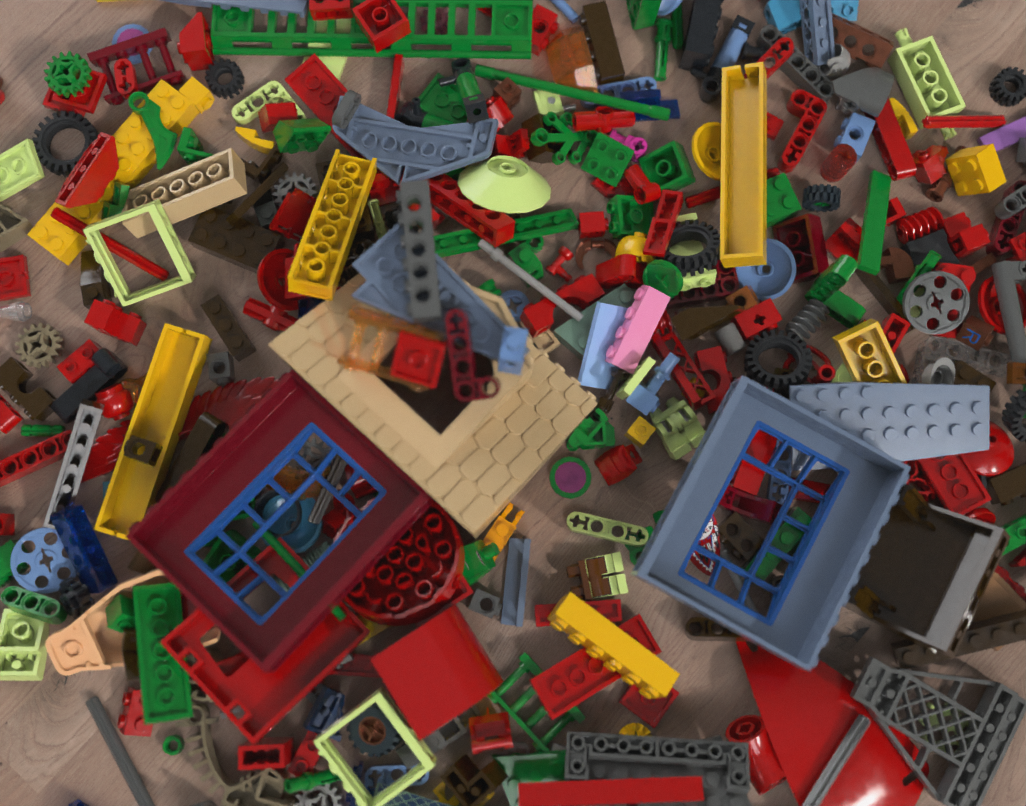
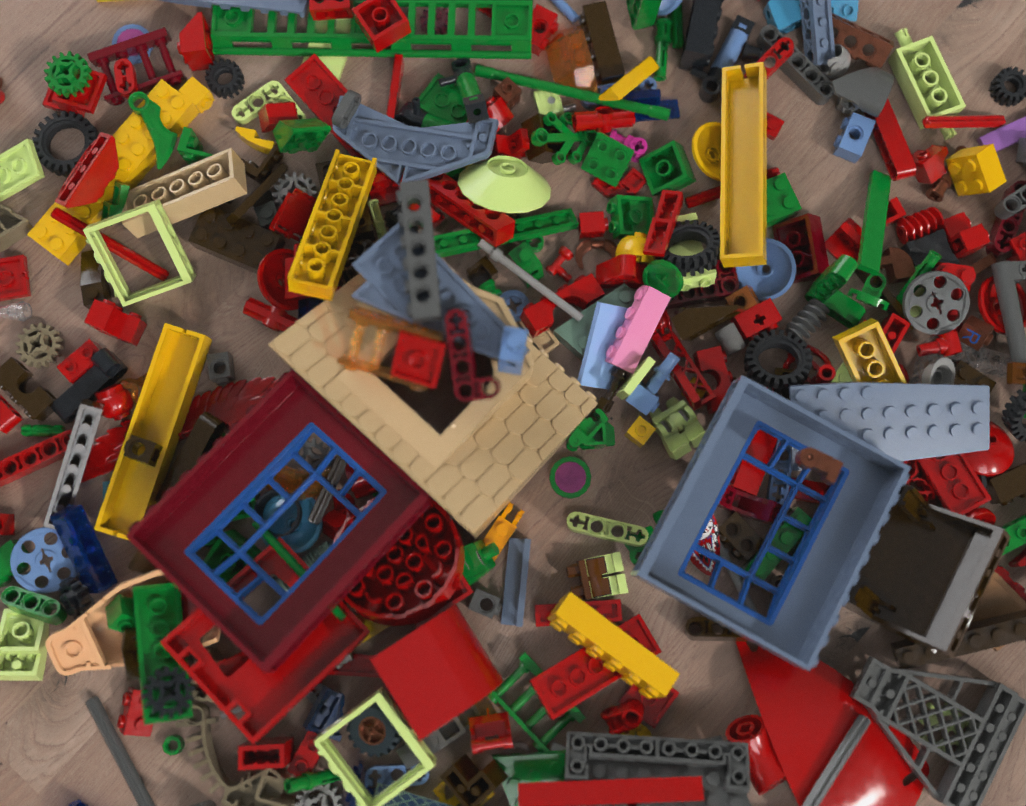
dark brown arch [200,294,257,362] -> none
red piece [594,444,642,486] -> none
red piece [623,164,661,205] -> none
red beam [777,89,827,173] -> none
black bush [802,184,841,213] -> none
clear red piece [820,144,857,182] -> none
yellow slope [889,98,918,140] -> none
none -> black gear [141,666,195,720]
none -> dark brown panel [466,256,498,288]
none -> yellow slope [598,56,659,101]
none -> red piece [600,700,645,734]
none -> copper leg [795,447,844,485]
none -> green tile [847,273,890,311]
none -> red pin [916,331,963,357]

